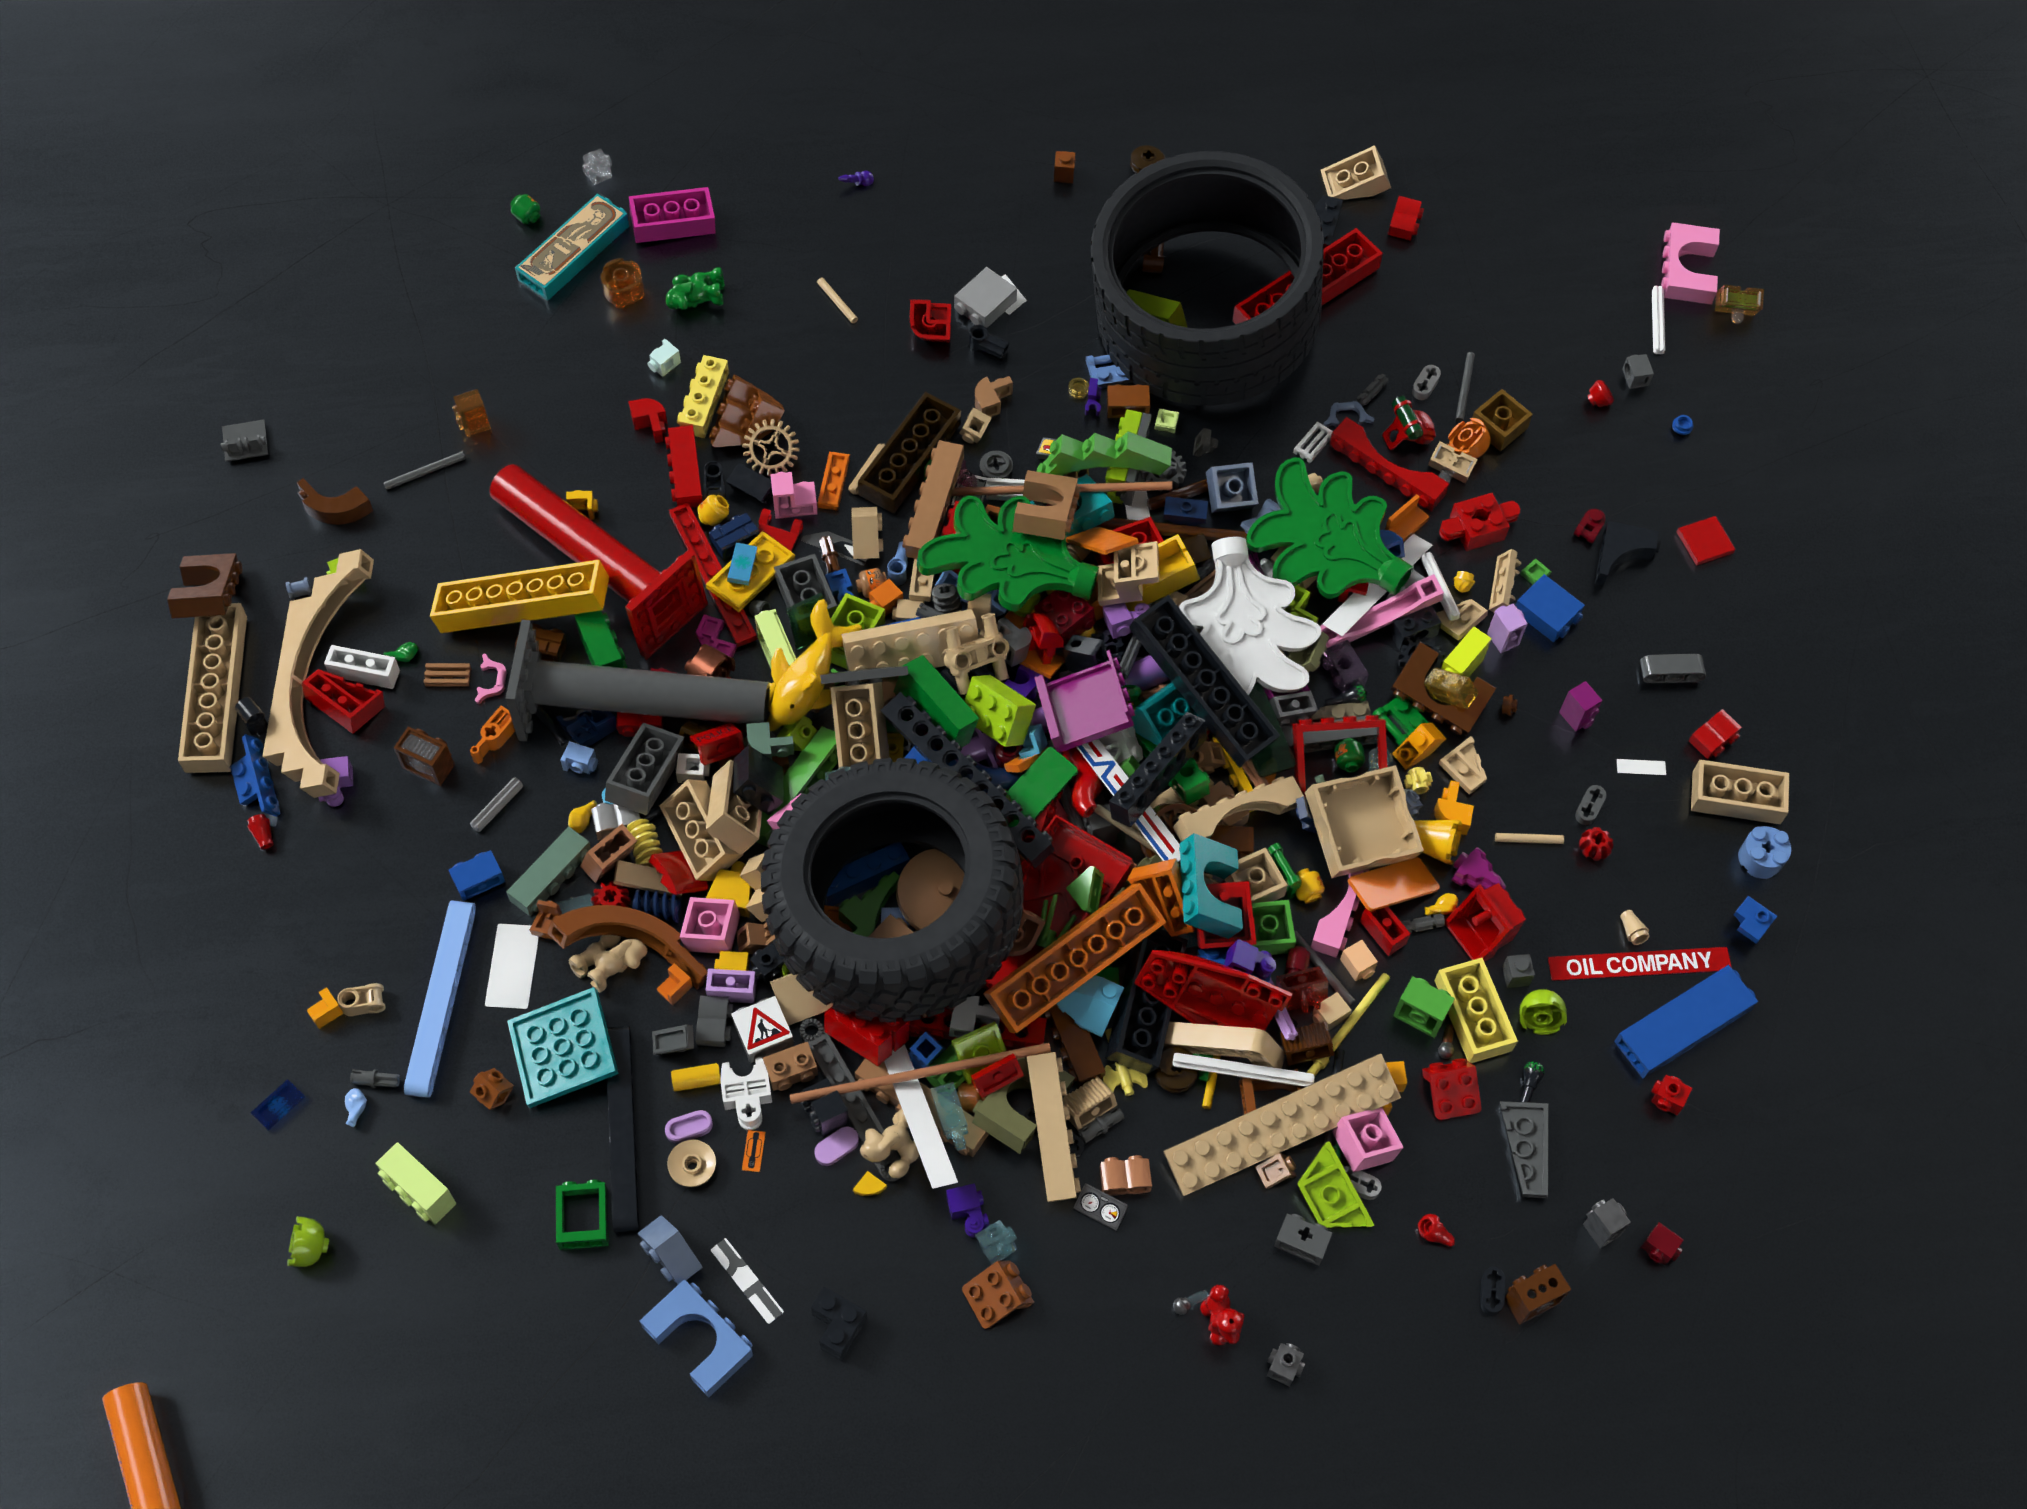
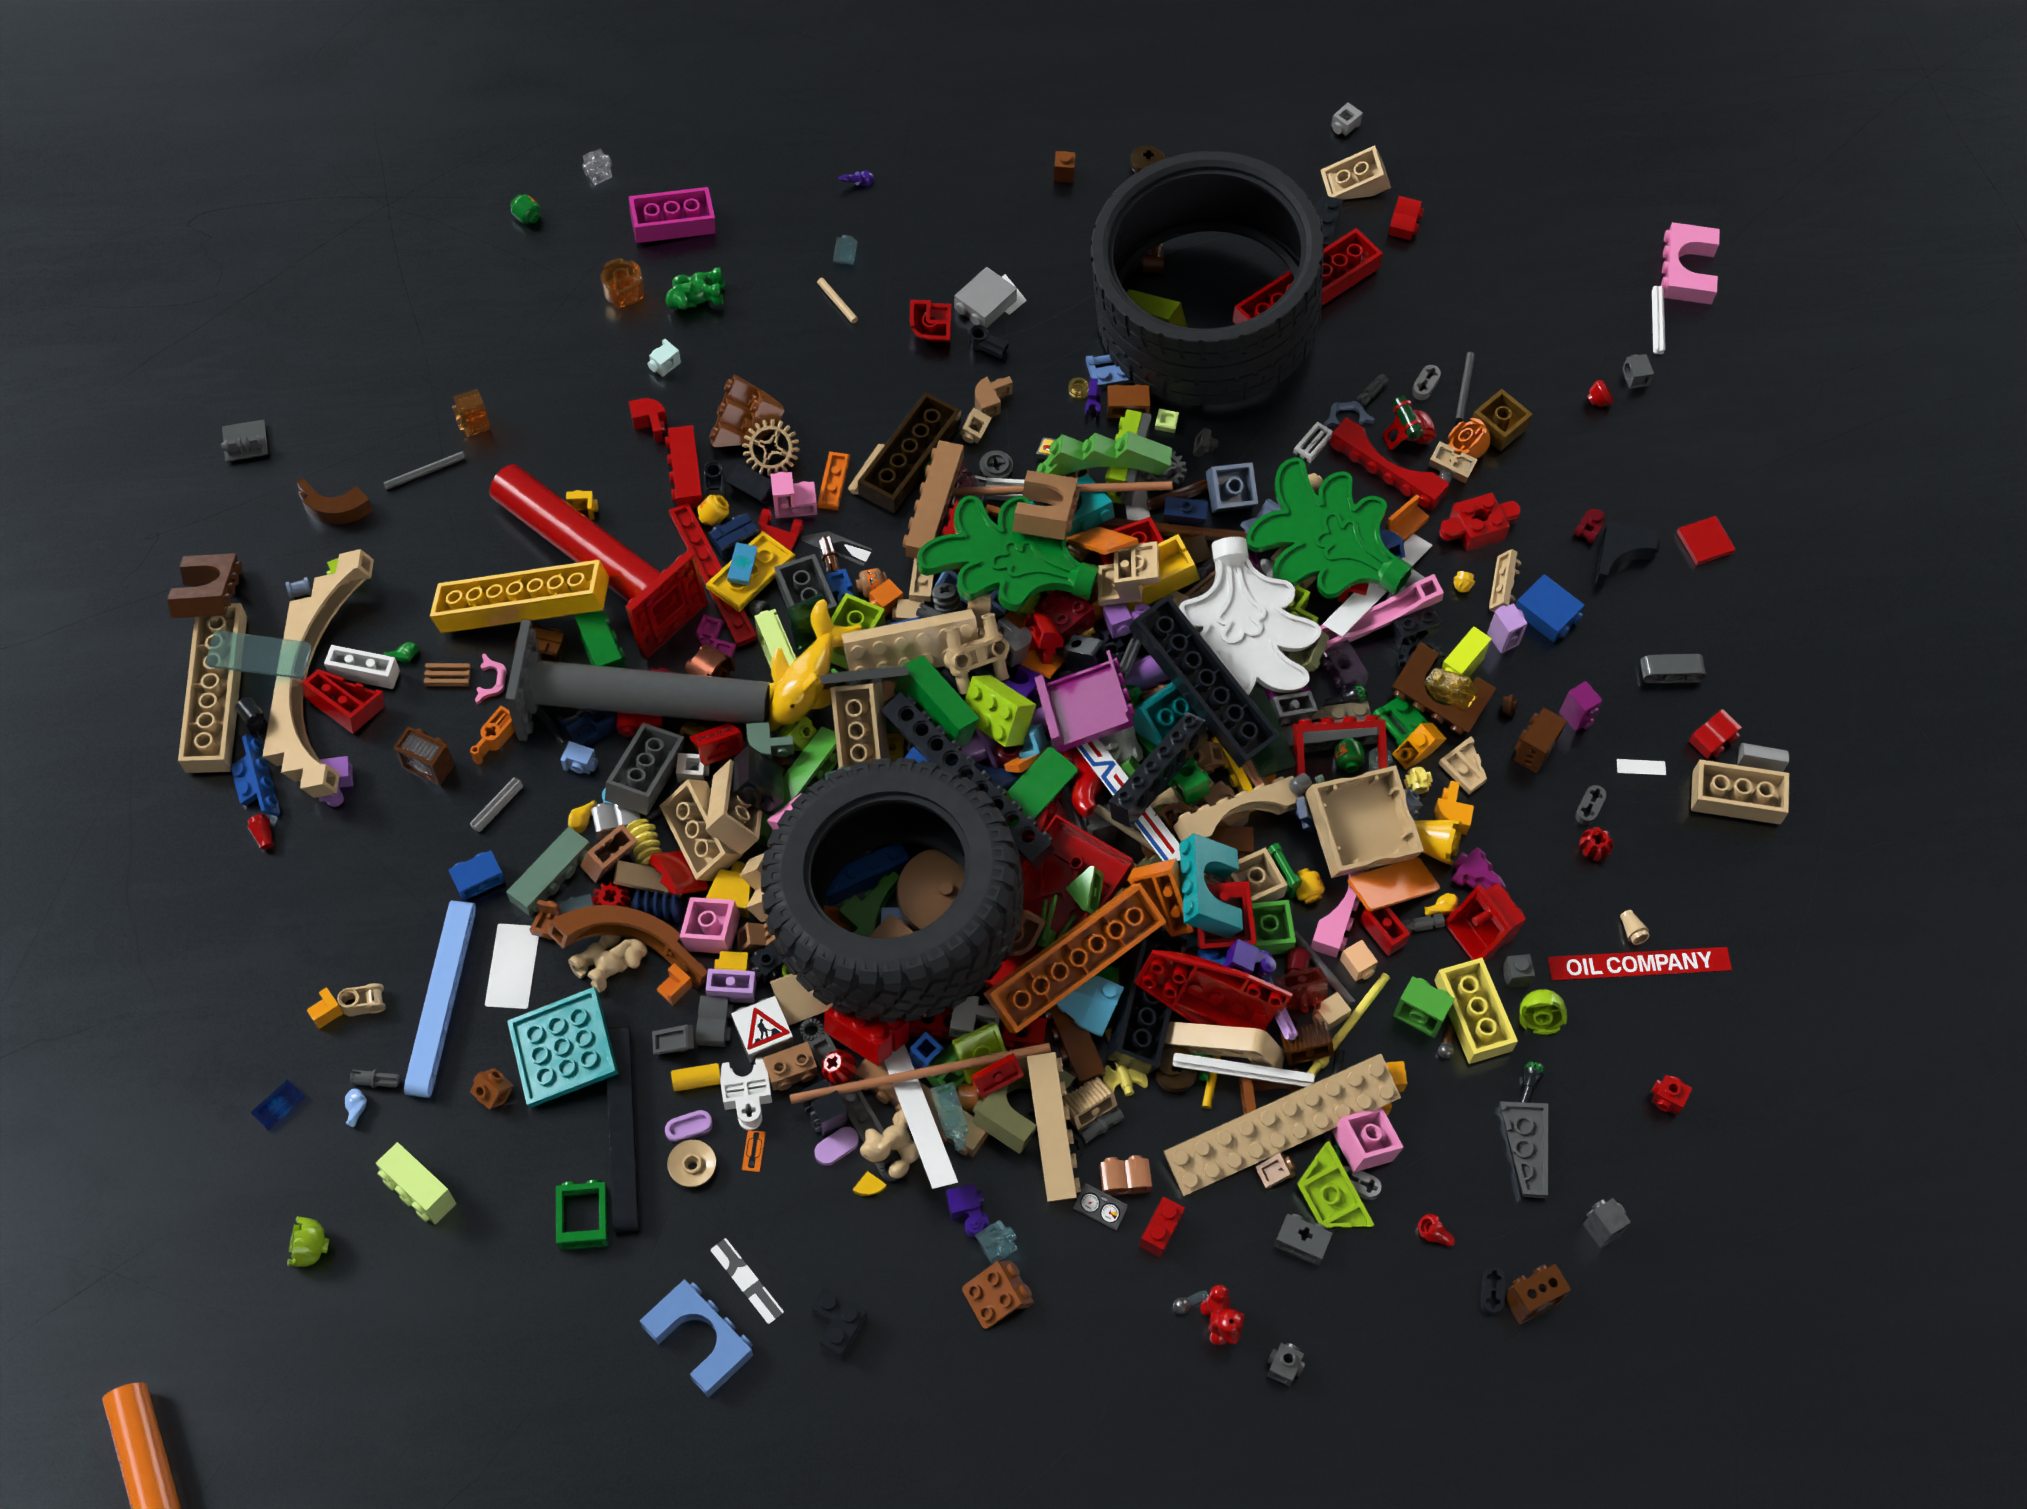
brick [515,193,629,301] -> none
sand blue brick [637,1215,703,1285] -> none
light yellow brick [677,355,729,438] -> none
tan brick [852,507,883,559] -> none
medium blue pin [887,542,909,586] -> none
white axle [1421,552,1460,621] -> none
red bracket [1422,1058,1482,1120] -> none
tan wing [1436,599,1488,641] -> none
tan bar [1495,833,1564,844] -> none
bright green tile [1520,559,1551,585] -> none
blue brick [1614,965,1758,1079] -> none
dark red brick [1640,1222,1684,1265] -> none
blue plate [1672,415,1693,435] -> none
clear orange piece [1715,285,1764,324] -> none
blue brick [1734,896,1777,944] -> none
medium blue brick [1738,826,1791,879] -> none
none -> clear light blue piece [205,631,311,679]
none -> red piece [821,1049,857,1085]
none -> clear light blue bracket [833,235,858,265]
none -> red brick [1139,1197,1185,1258]
none -> dark grey piece [1289,773,1312,795]
none -> light grey brick [1331,103,1363,136]
none -> reddish brown piece [1514,707,1567,773]
none -> light grey brick [1737,743,1789,772]

